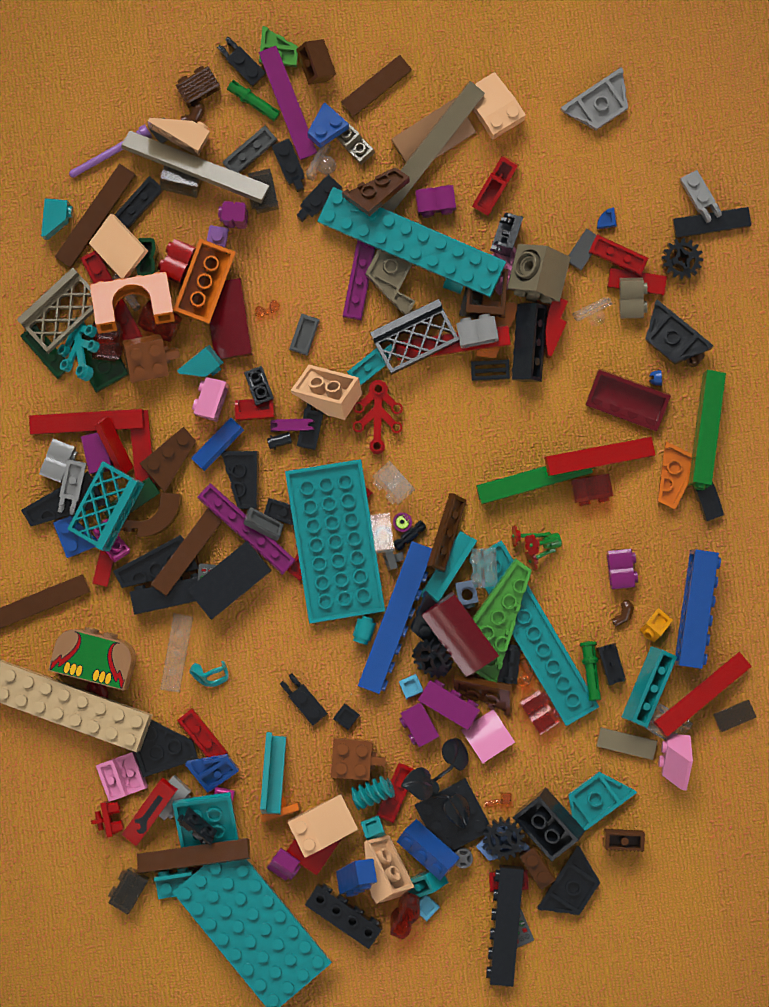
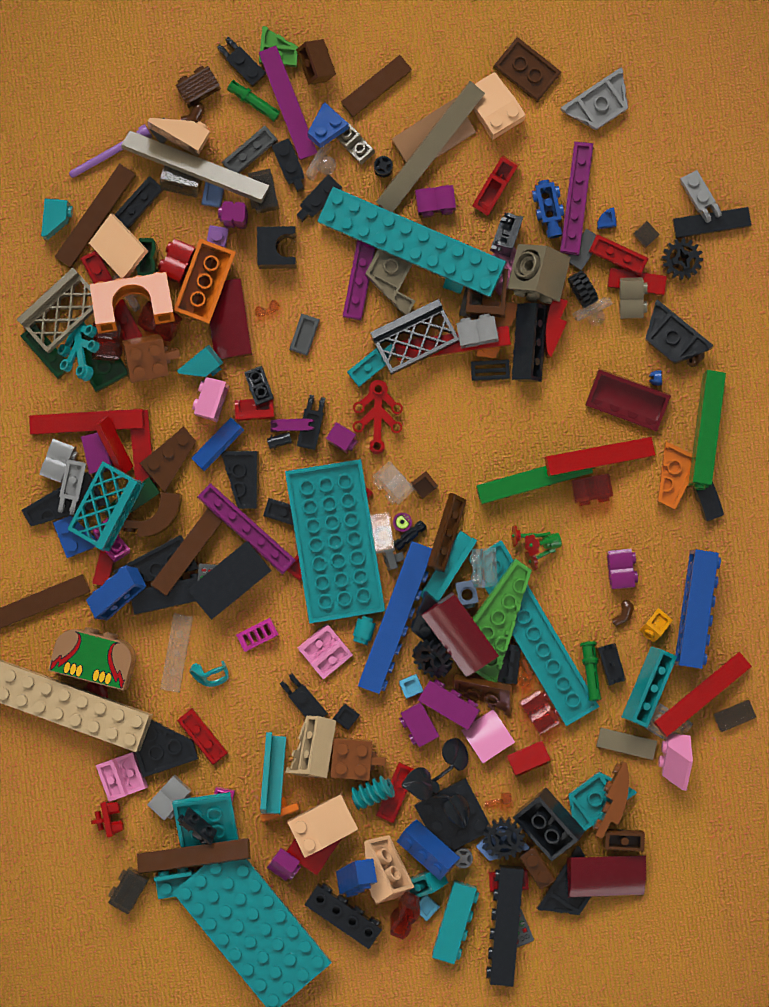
red tile [121,778,178,846] -> none
blue wing [185,754,239,793] -> none
dark grey tile [243,507,284,541] -> none
light nougat slope [291,365,362,420] -> none
reddish brown wing [342,167,410,217] -> none
teal tile [361,815,386,840] -> none
none -> blue brick [86,565,146,620]
none -> medium blue tile [201,182,224,208]
none -> dark pink slope [236,618,279,652]
none -> black piece [257,226,297,269]
none -> tan wedge [285,716,336,778]
none -> bright pink slope [297,623,353,679]
none -> magenta brick [326,422,358,454]
none -> black wheel [374,156,393,178]
none -> reddish brown panel [411,471,438,499]
none -> teal brick [432,880,479,964]
none -> reddish brown tile [493,37,561,102]
none -> red hinge [507,741,551,777]
none -> blue brick [532,180,564,239]
none -> magenta tile [560,141,593,256]
none -> dark red slope [567,855,646,897]
none -> black tyre [568,271,599,308]
none -> dark orange slope [593,760,629,839]
none -> clear smoke tile [632,221,660,248]

